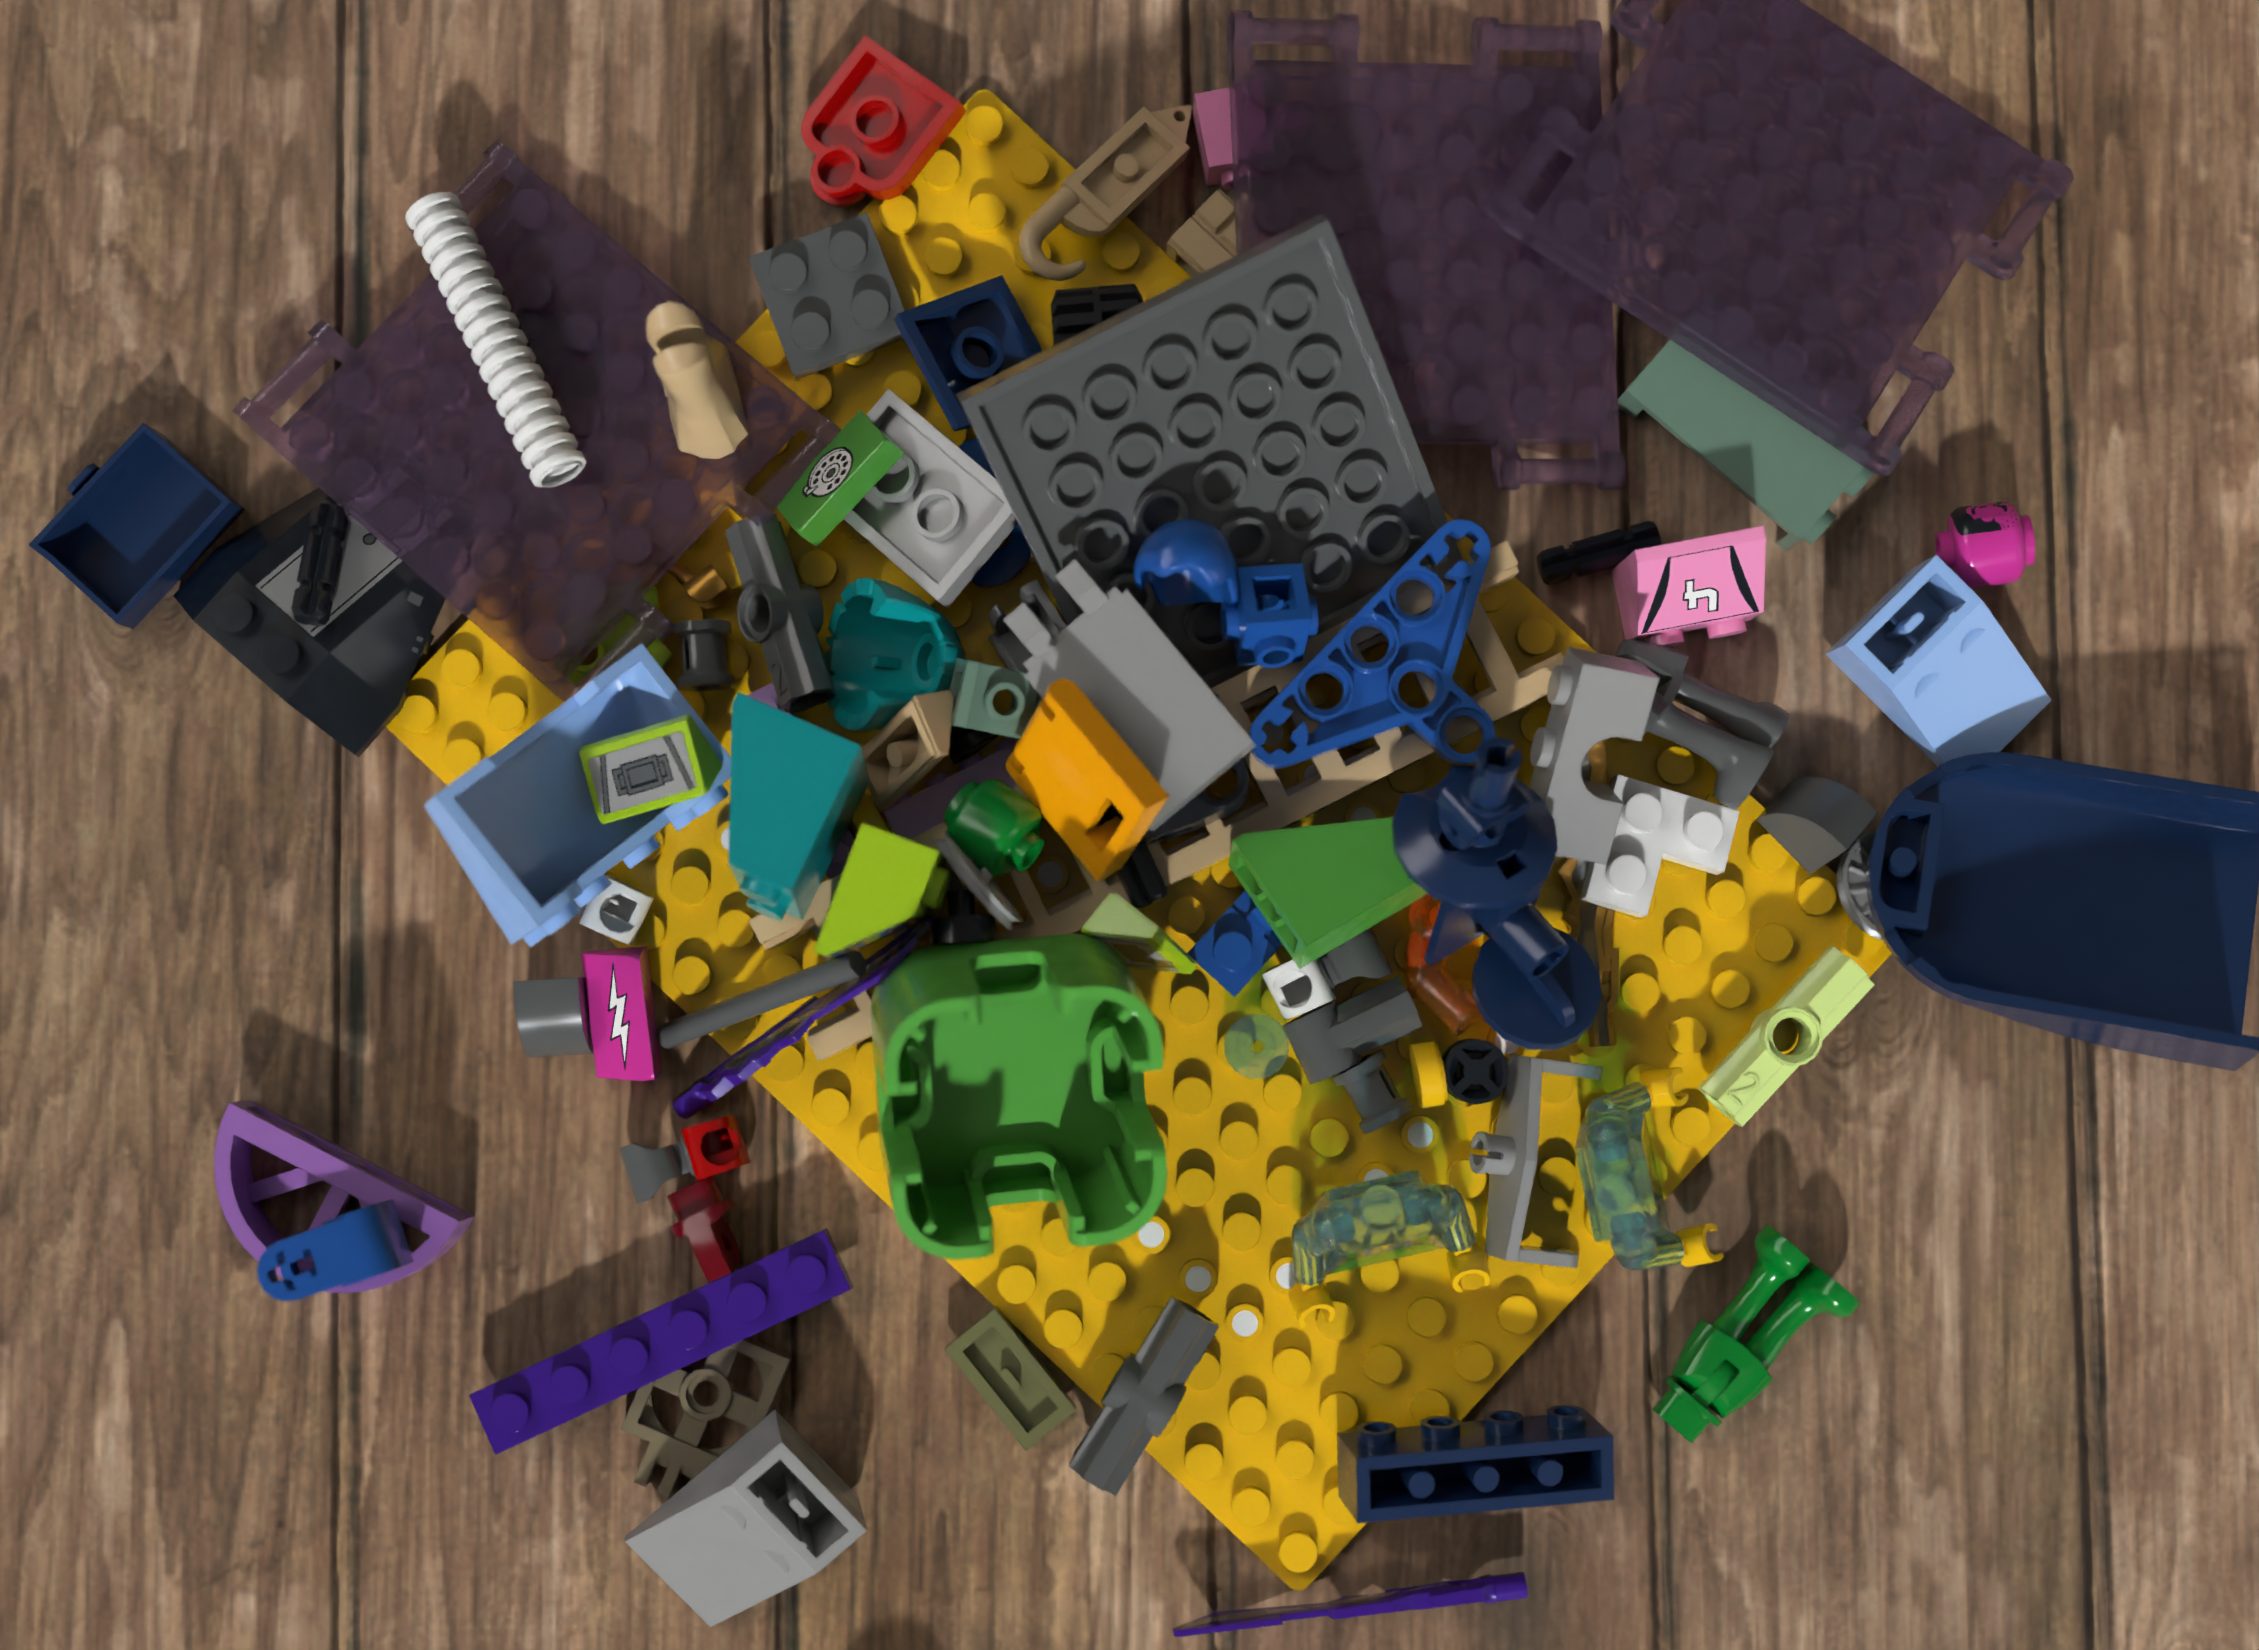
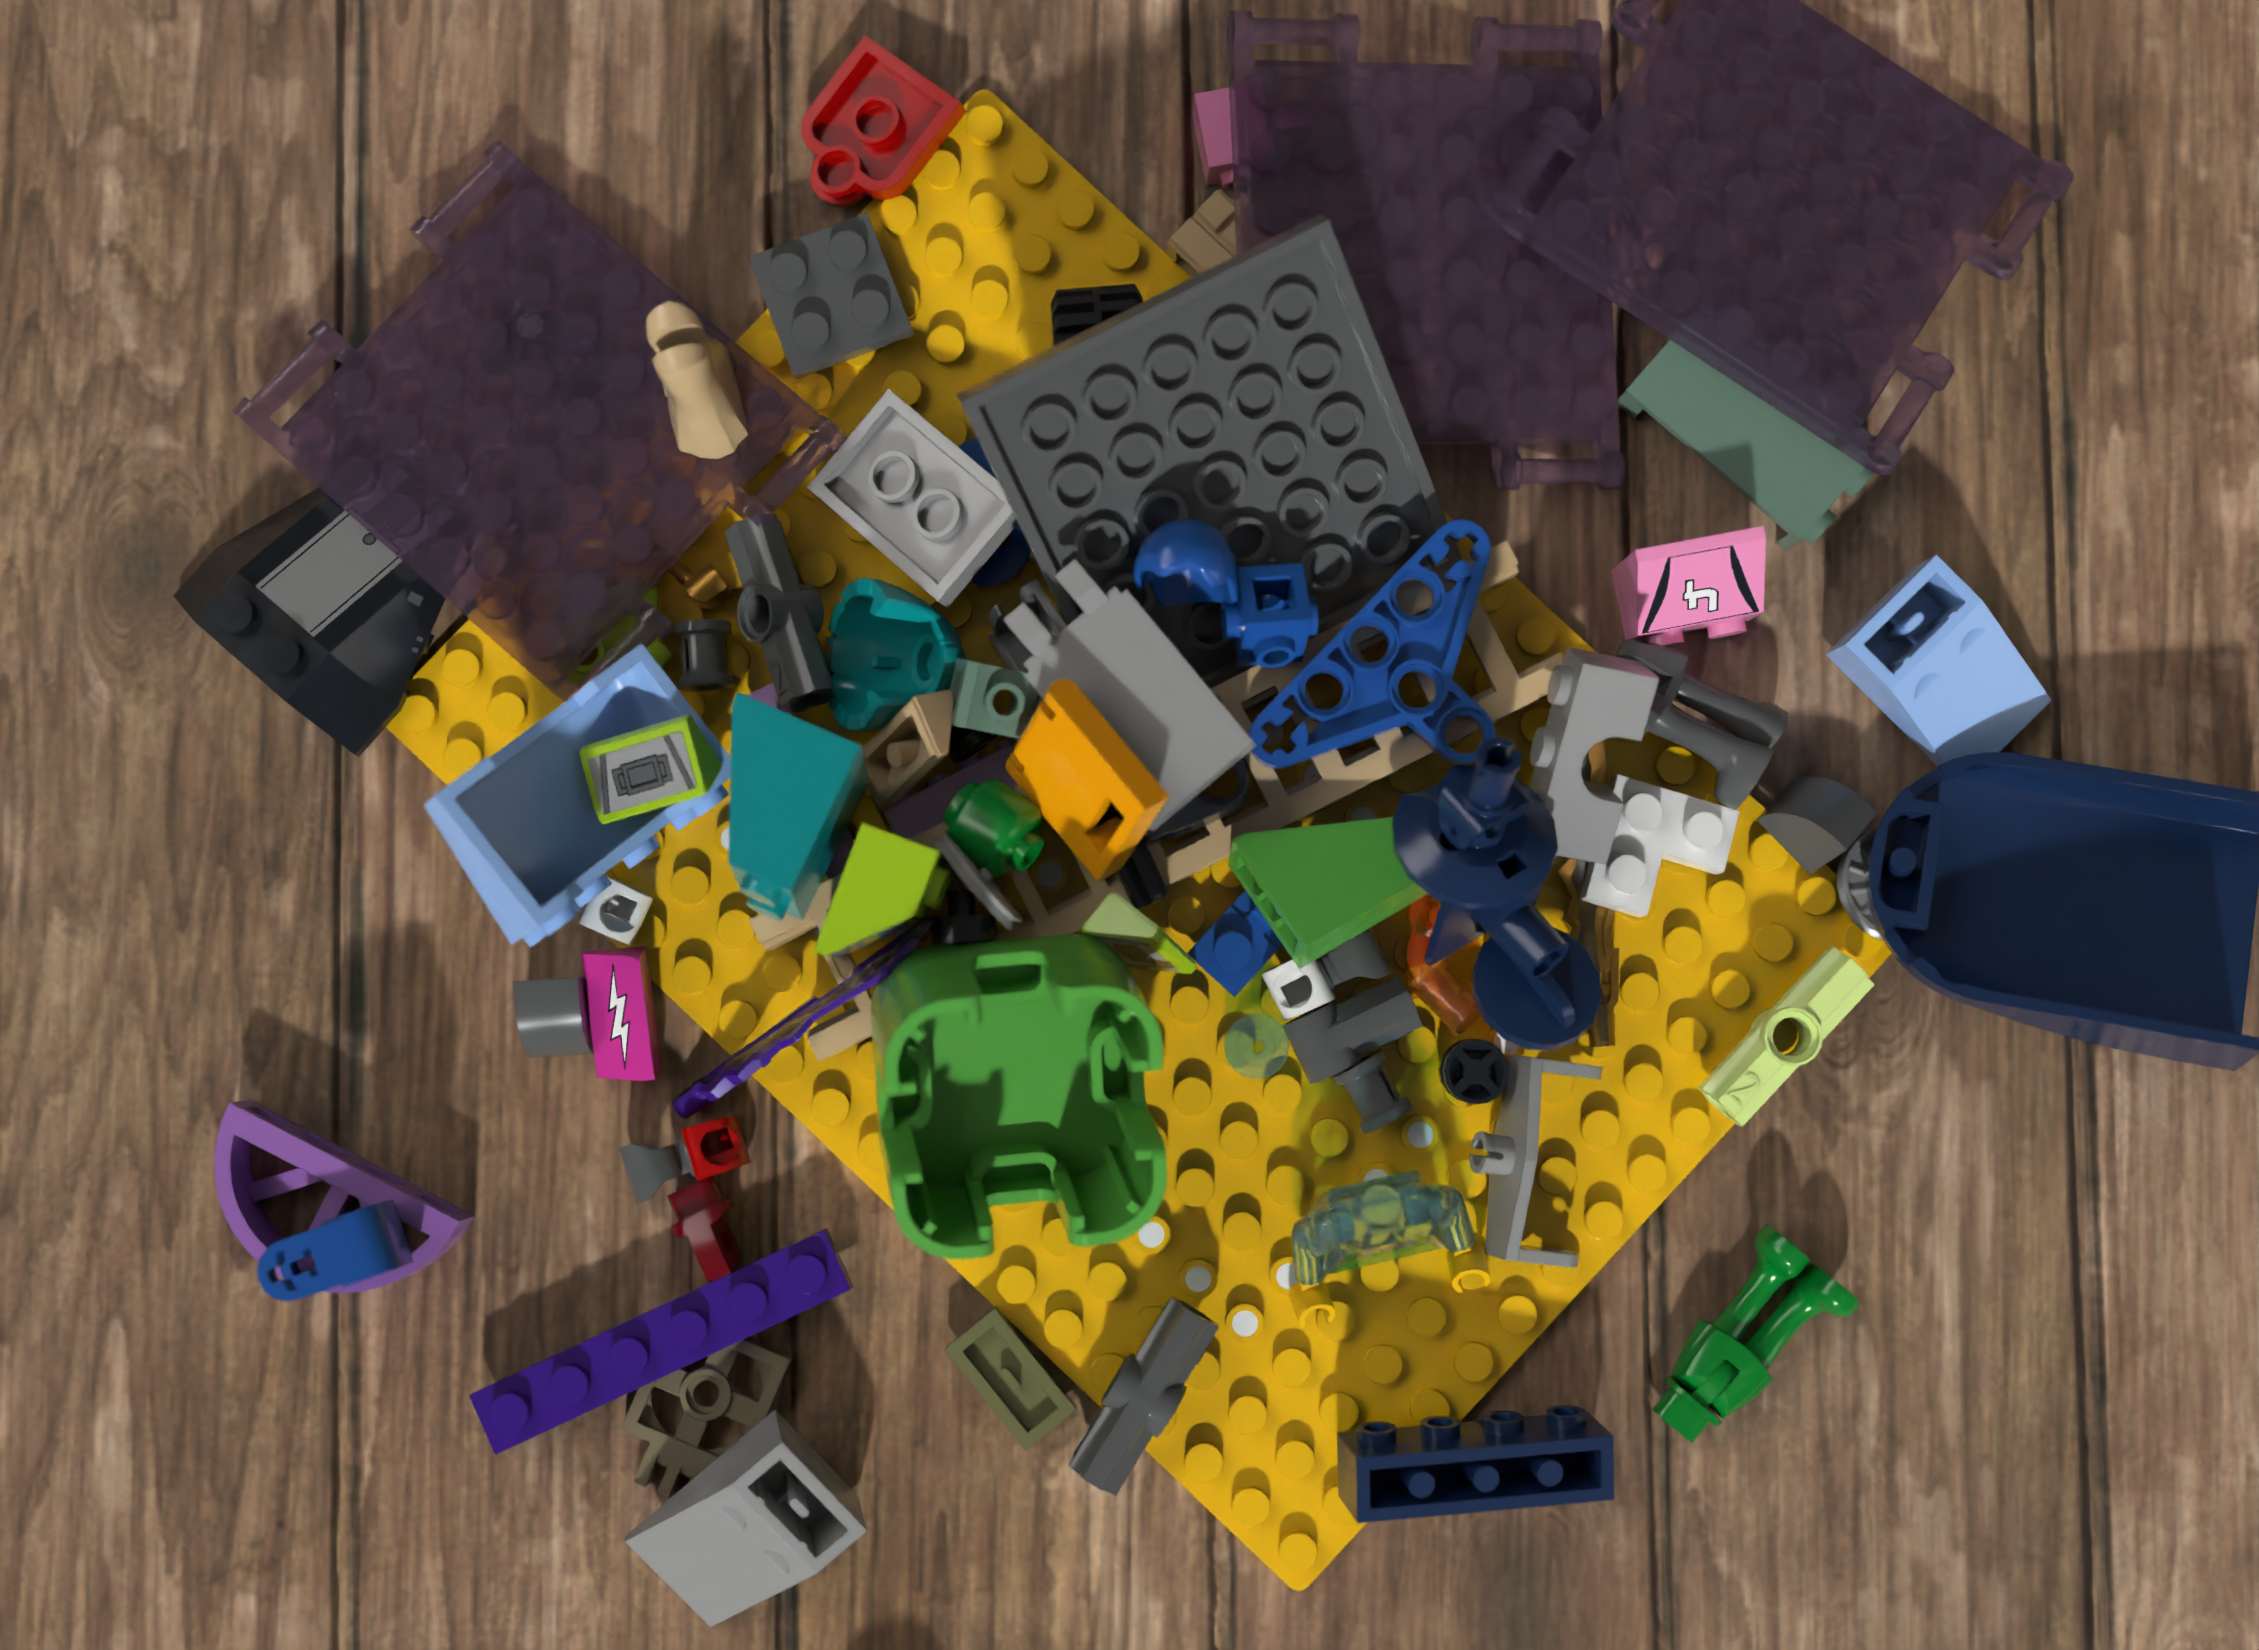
dark blue container [29,423,245,629] -> none
black axle [291,503,348,626] -> none
white piece [405,192,587,488] -> none
dark grey bar [656,951,867,1049] -> none
bright green slope [773,410,905,547] -> none
dark blue slope [893,275,1043,431] -> none
tan plate [1019,105,1192,281] -> none
dark purple sword [1173,1572,1528,1637] -> none
yellow tile [1409,1041,1447,1109] -> none
black axle [1537,521,1662,585] -> none
clear light blue torso [1575,1067,1724,1270] -> none
dark pink head [1935,501,2035,588] -> none

